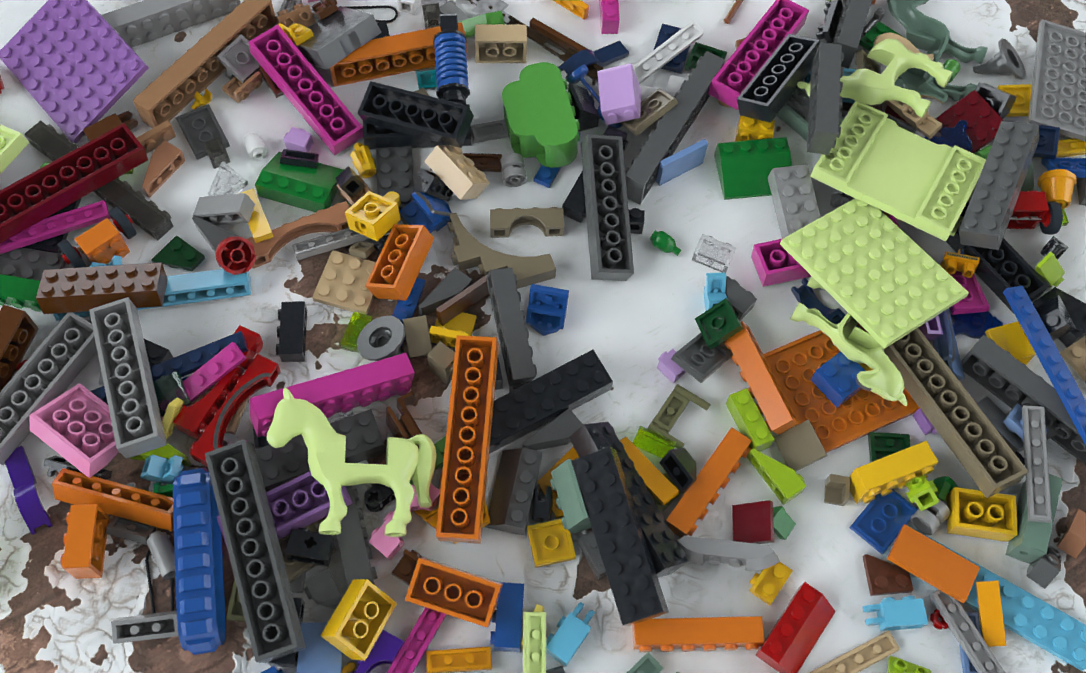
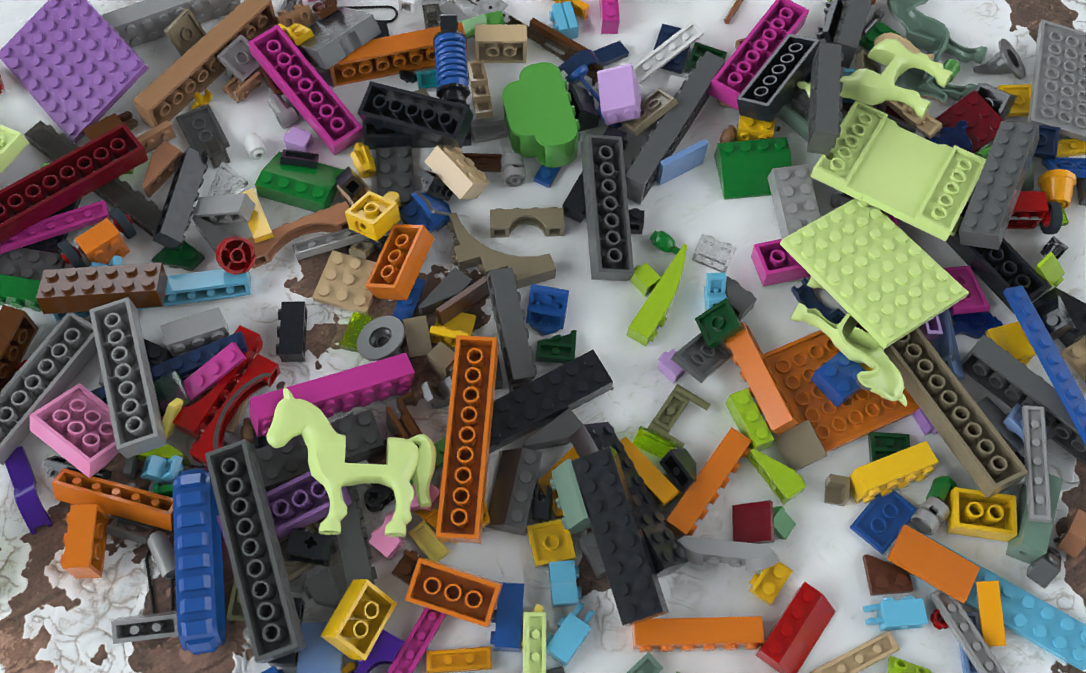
lime brick [906,474,940,511] -> none
light orange hips [940,249,979,278] -> none
none -> dark grey tile [123,456,139,480]
none -> black brick [152,147,209,250]
none -> light grey brick [160,307,230,358]
none -> dark tan tile [164,8,206,56]
none -> medium nougat cylinder [240,417,254,444]
none -> light grey piece [267,94,299,129]
none -> black plant [398,70,417,84]
none -> light yellow tile [408,520,450,562]
none -> dark grey brick [421,376,452,409]
none -> tan slope [467,60,494,119]
none -> dark green wing [536,330,577,364]
none -> medium azure brick [548,560,582,607]
none -> medium azure brick [549,1,579,39]
none -> lime slope [626,244,687,346]
none -> lime brick [630,263,661,296]
none -> medium nougat cylinder [719,125,735,143]

